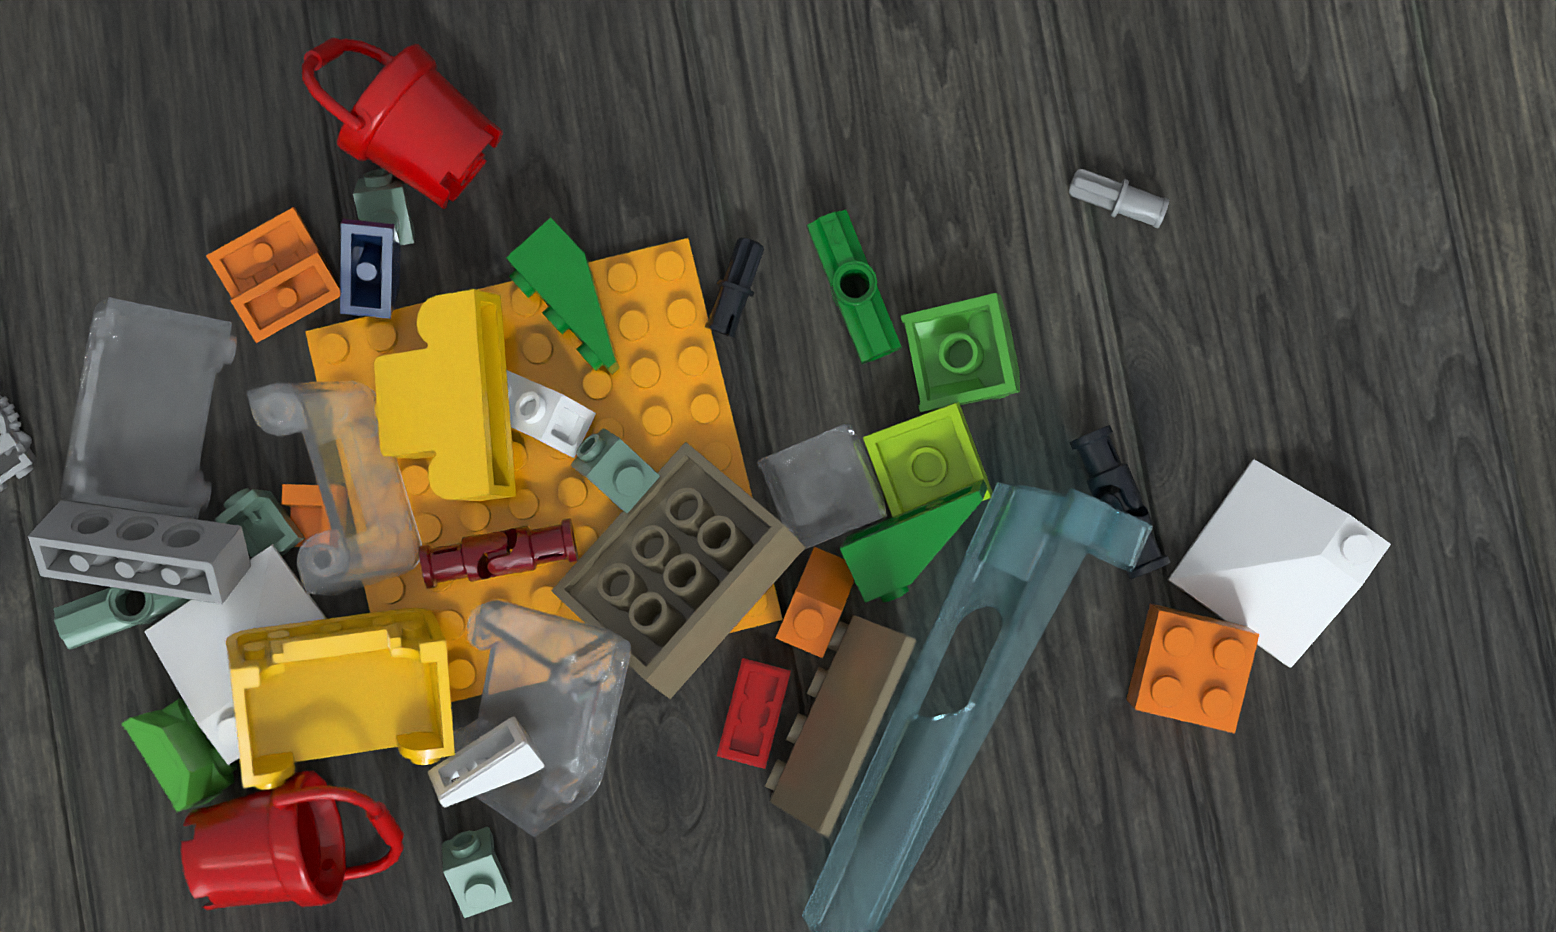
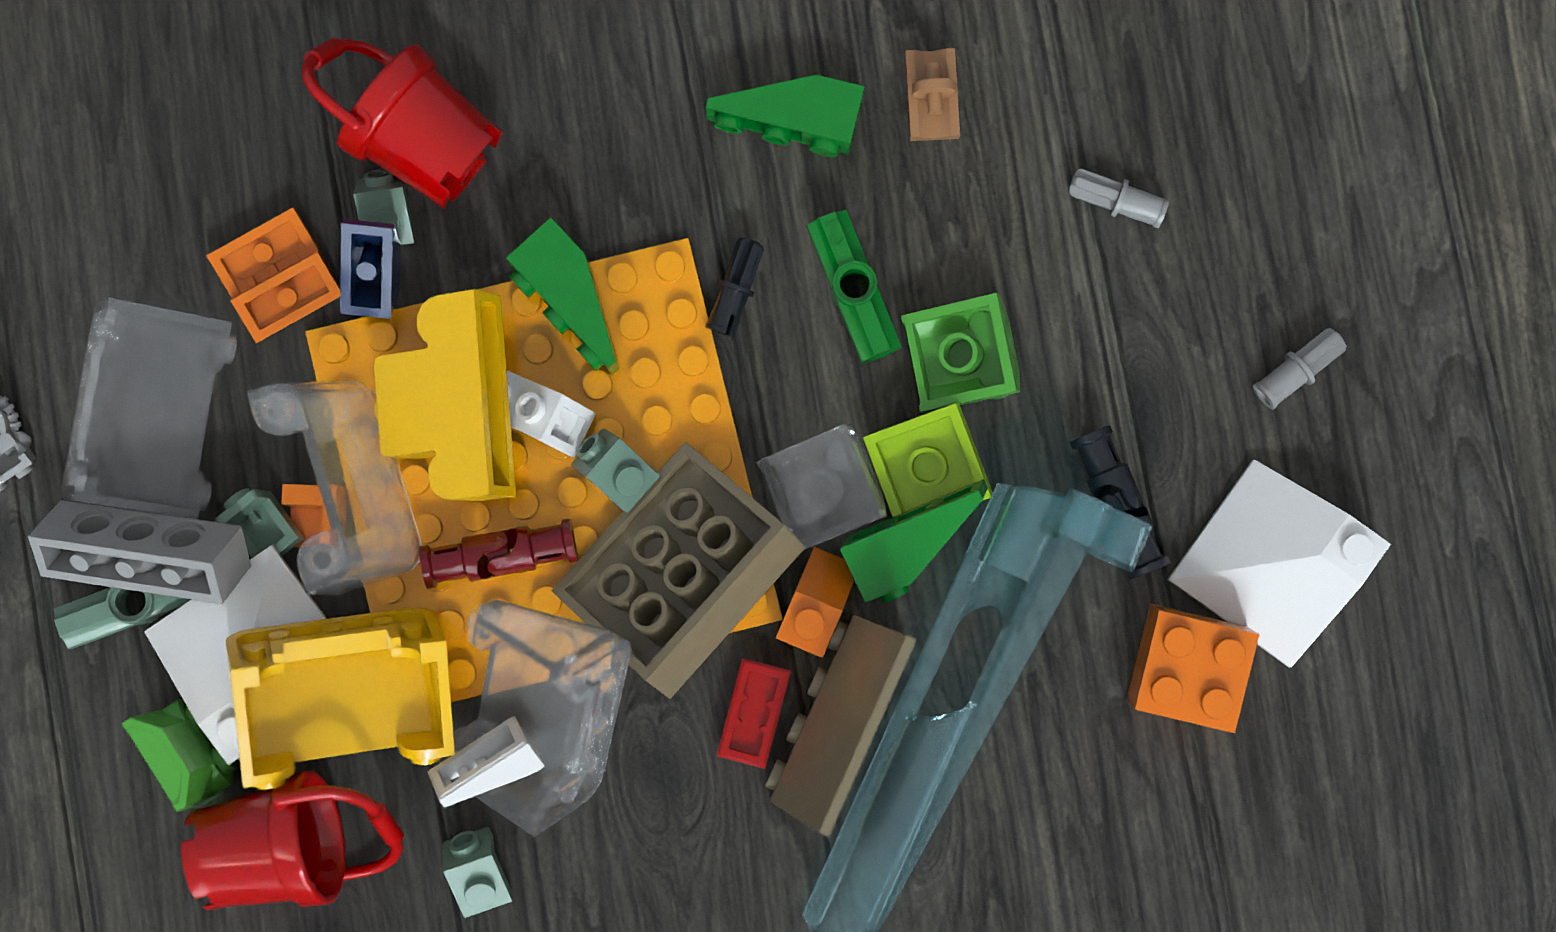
none -> green slope [706,74,865,157]
none -> medium nougat hips [905,48,960,141]
none -> light grey axle [1253,328,1347,410]

